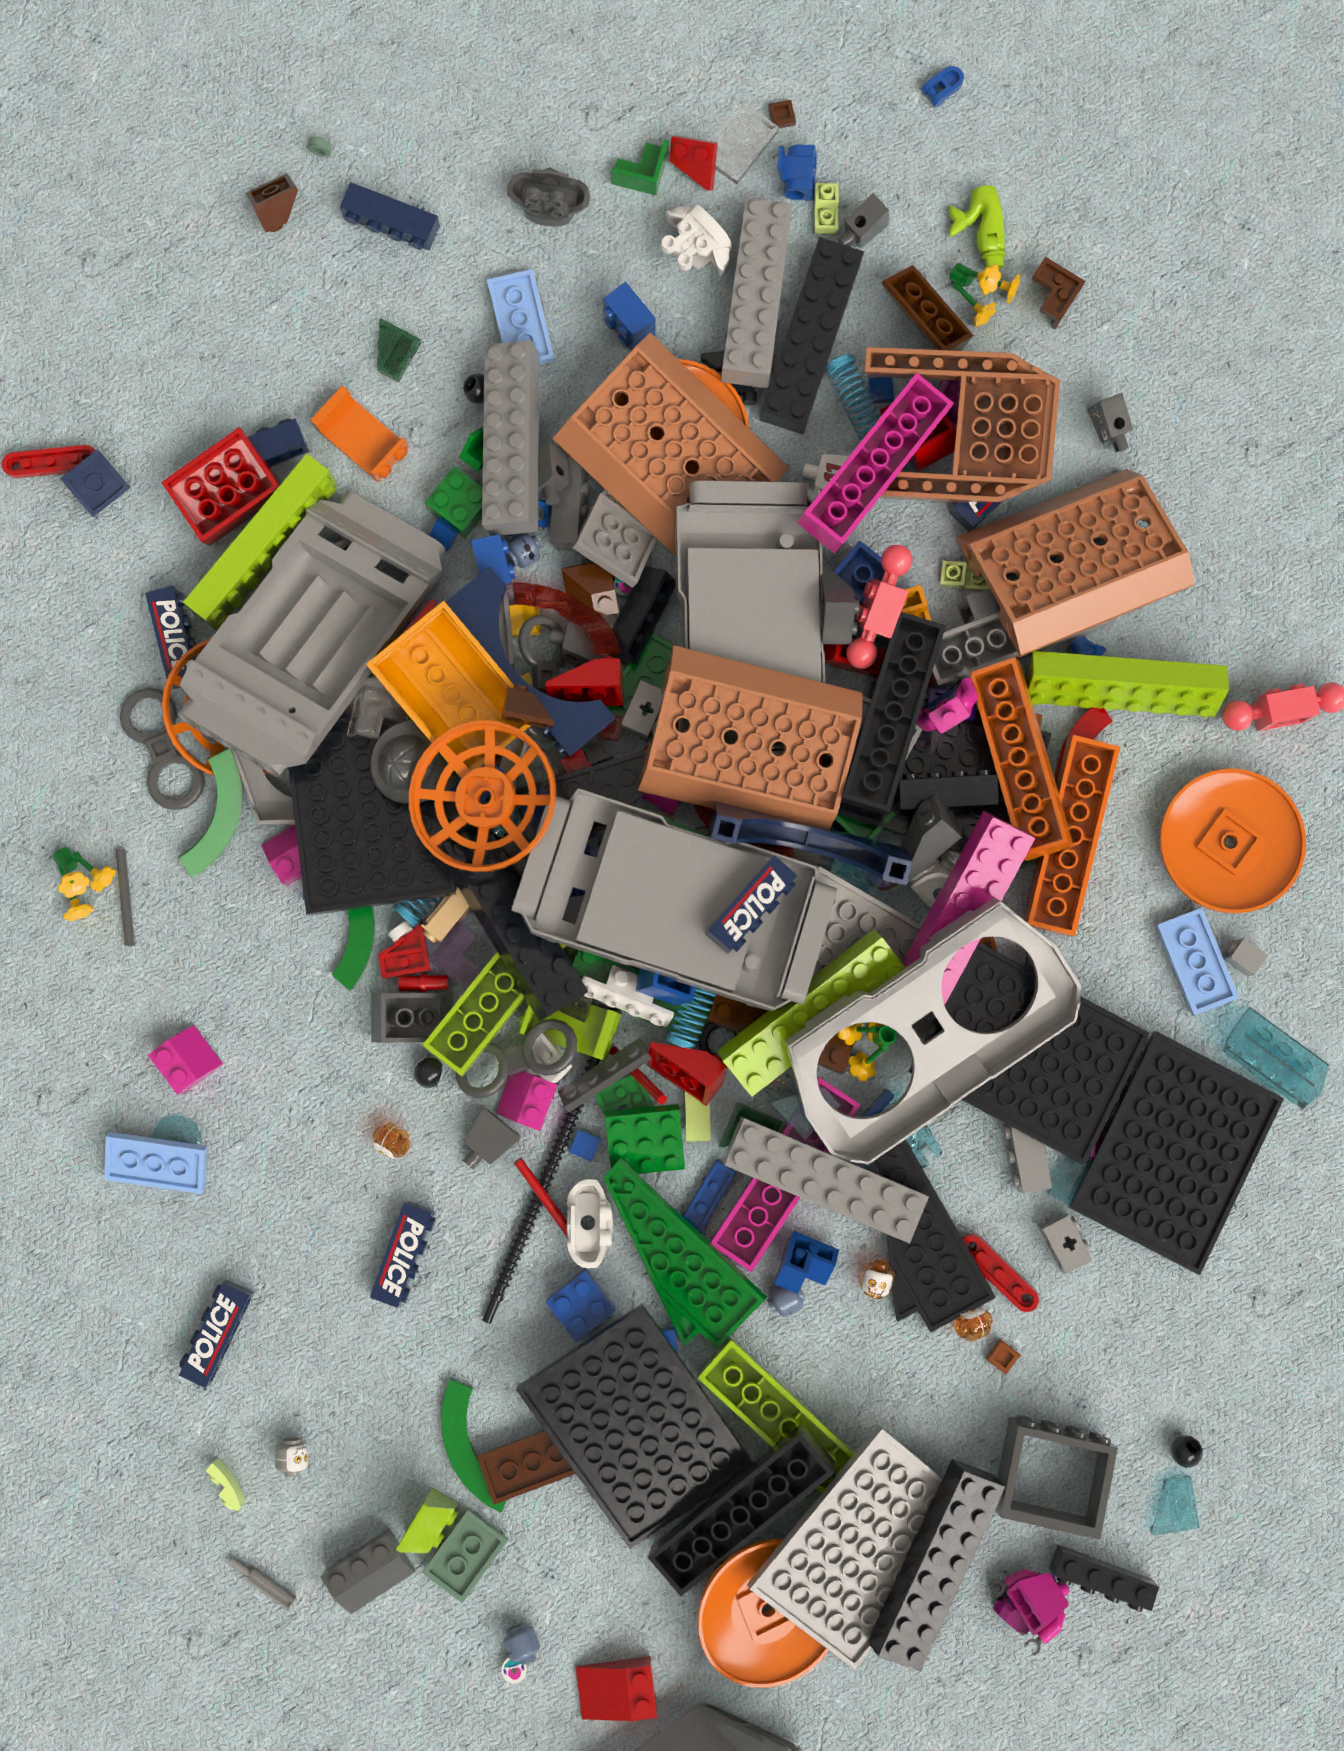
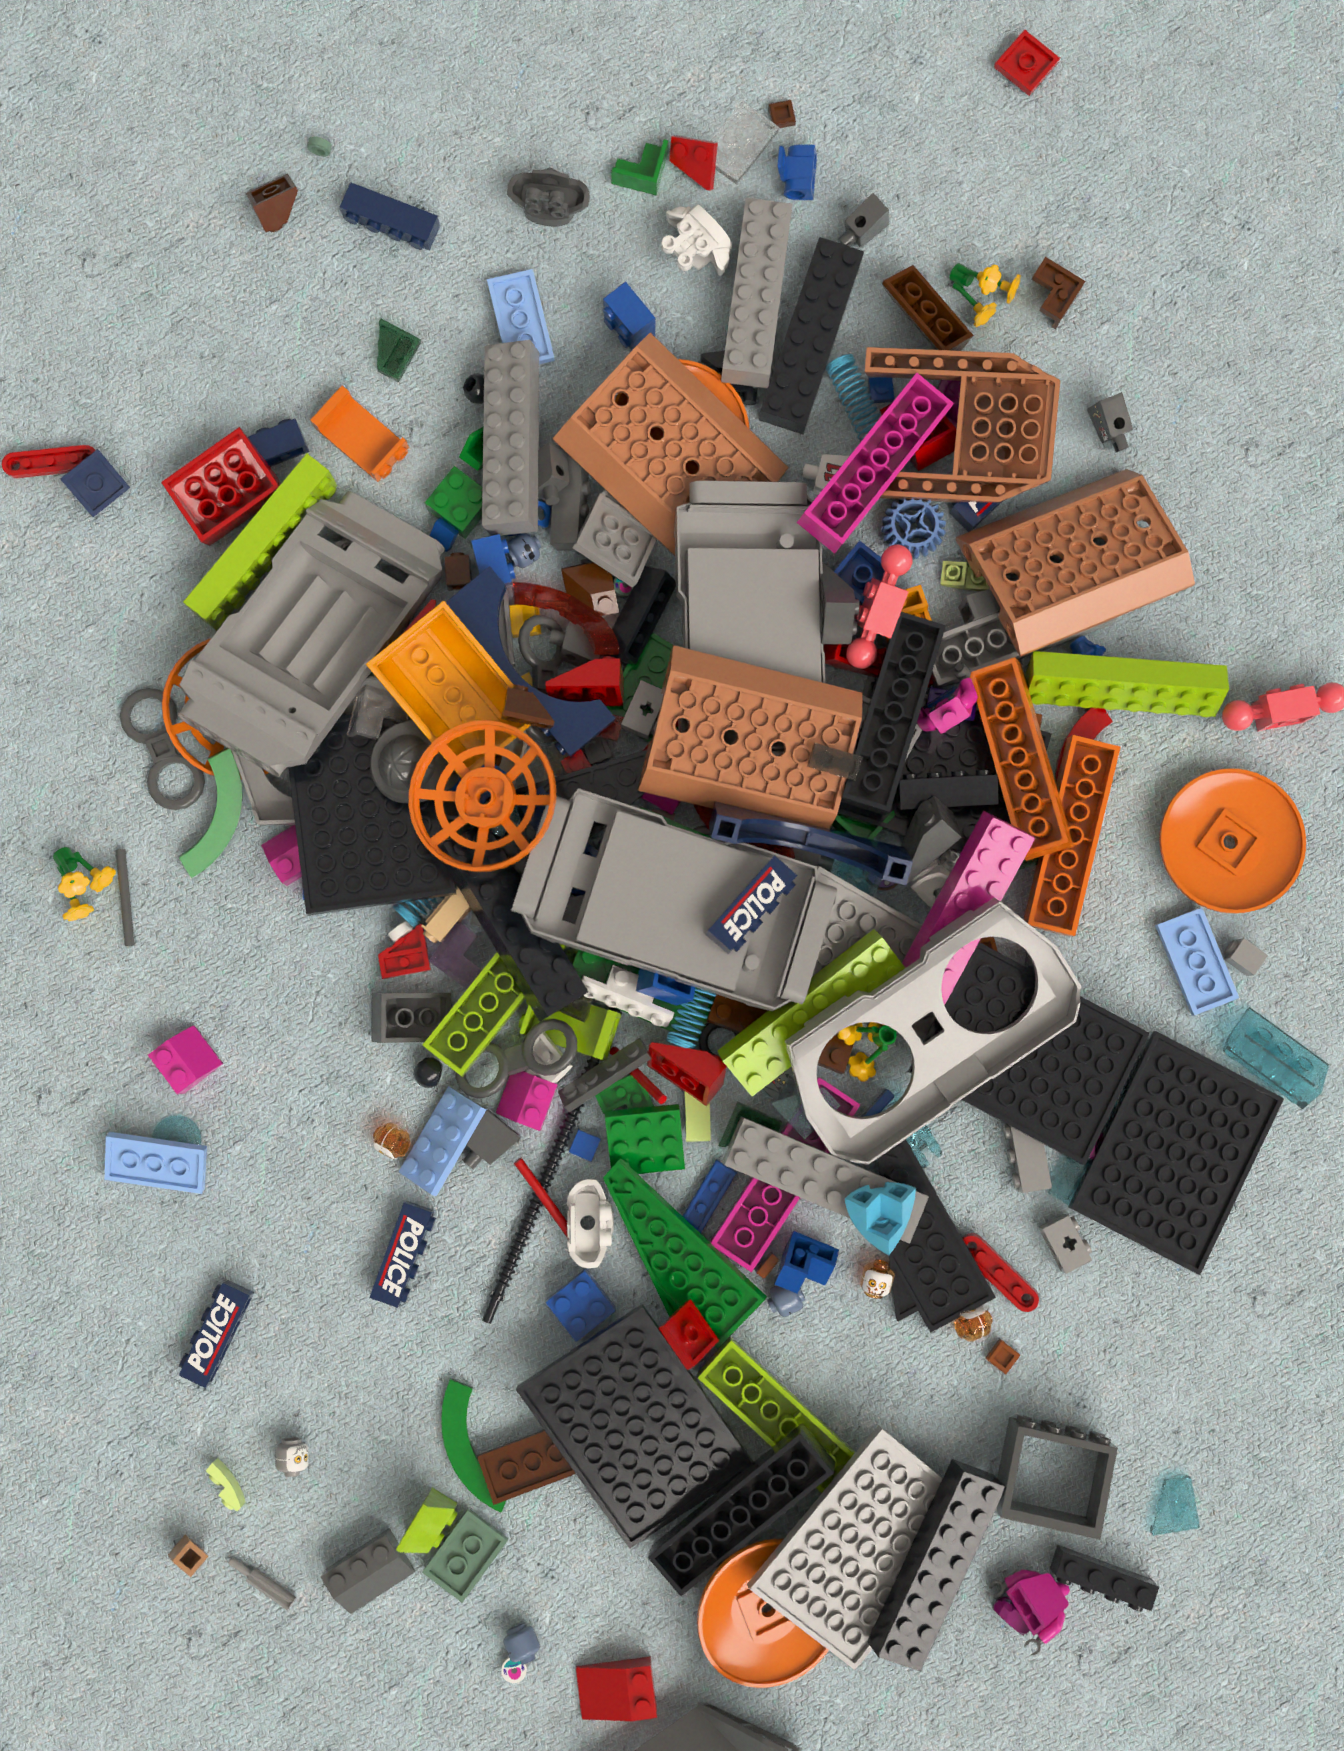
dark blue brick [145,586,197,689] -> none
green tile [331,907,375,991] -> none
red pin [398,973,448,993] -> none
yellowish green slope [814,183,839,234] -> none
blue plate [921,66,964,108] -> none
lime piece [948,185,1006,269] -> none
black piece [1170,1435,1203,1468] -> none
none -> medium nougat brick [168,1534,208,1577]
none -> light blue plate [399,1086,486,1196]
none -> reddish brown brick [445,552,472,591]
none -> red plate [658,1299,719,1370]
none -> dark orange tile [755,1252,779,1278]
none -> clear smoke plate [807,742,863,781]
none -> medium azure brick [845,1182,916,1255]
none -> medium blue gear [881,498,946,559]
none -> red plate [994,29,1060,96]

